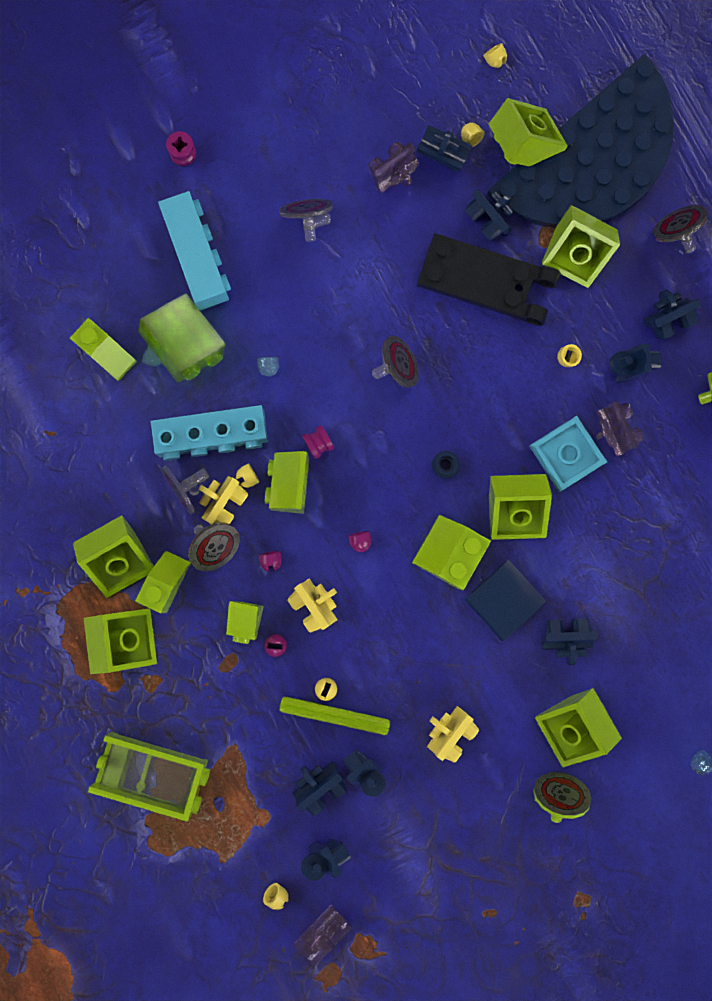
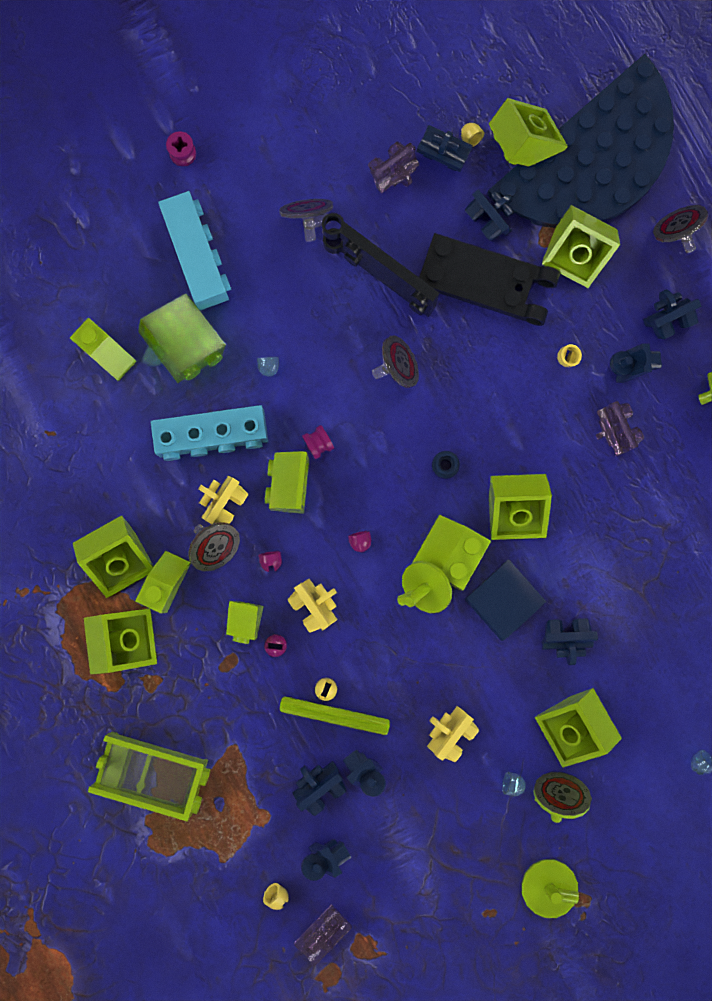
clear shield [161,465,209,515] -> none
light yellow hinge [236,463,259,488] -> none
light yellow hinge [483,43,507,68] -> none
medium azure plate [529,416,607,492] -> none
none -> black hinge [322,213,439,317]
none -> lime shield [397,561,452,613]
none -> clear light blue hinge [502,772,526,796]
none -> lime shield [521,859,579,918]

